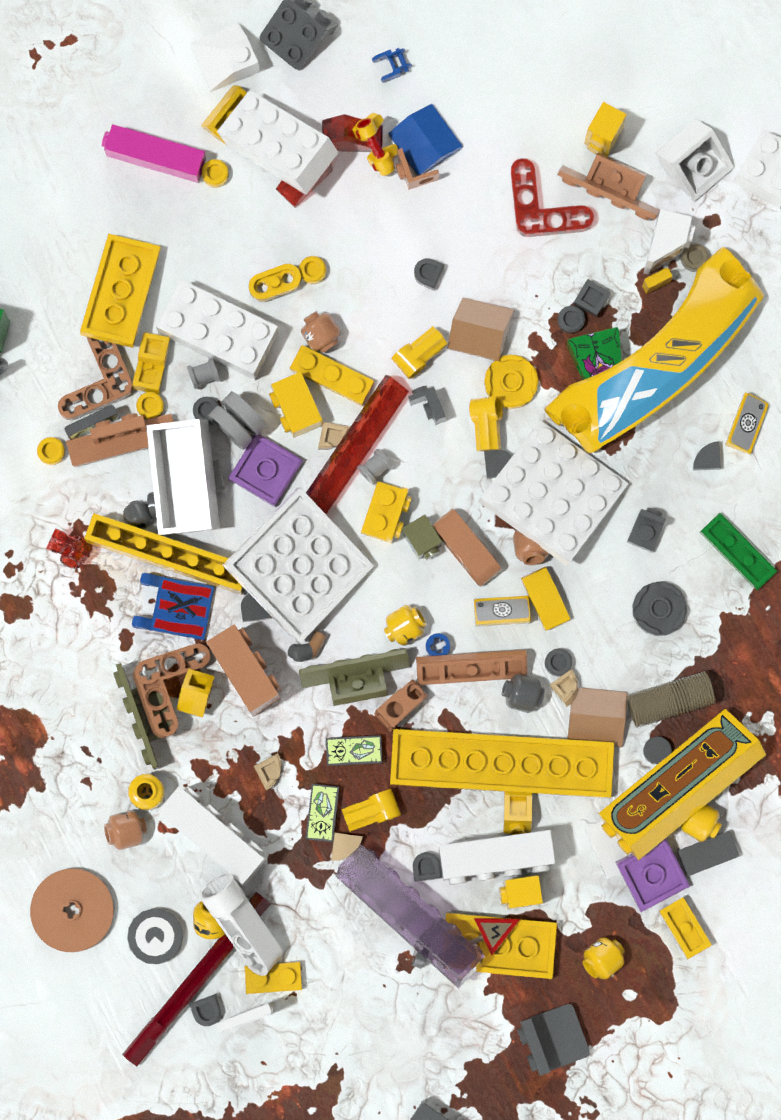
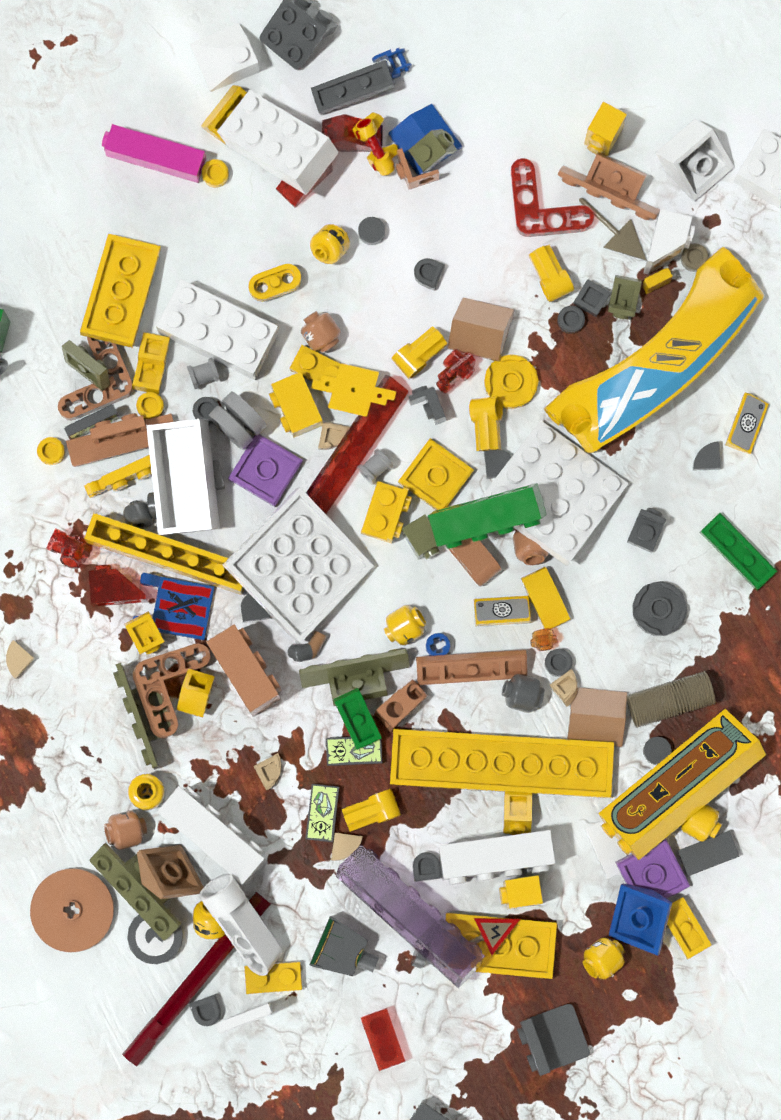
yellow tile [299,256,326,284] -> none
green torso [566,327,622,380] -> none
none -> tan tile [6,640,34,679]
none -> olive plate [61,340,110,391]
none -> yellow plate [84,455,152,498]
none -> clear red slope [89,565,148,607]
none -> olive bracket [90,843,181,941]
none -> yellow bracket [124,611,164,654]
none -> medium nougat slope [137,845,204,899]
none -> dark grey torso [309,916,379,976]
none -> yellow head [310,224,350,264]
none -> dark grey plate [311,60,395,115]
none -> yellow piece [311,363,396,417]
none -> green plate [333,688,382,750]
none -> dark grey tile [358,217,385,245]
none -> clear red plate [361,1008,405,1071]
none -> yellow tile [398,438,474,510]
none -> olive bracket [408,129,457,172]
none -> green brick [428,483,547,549]
none -> clear red plate [436,349,476,394]
none -> yellow piece [529,244,574,303]
none -> clear orange plate [530,629,558,651]
none -> dark tan piece [579,198,646,261]
none -> olive bracket [608,275,642,319]
none -> blue slope [609,883,672,955]

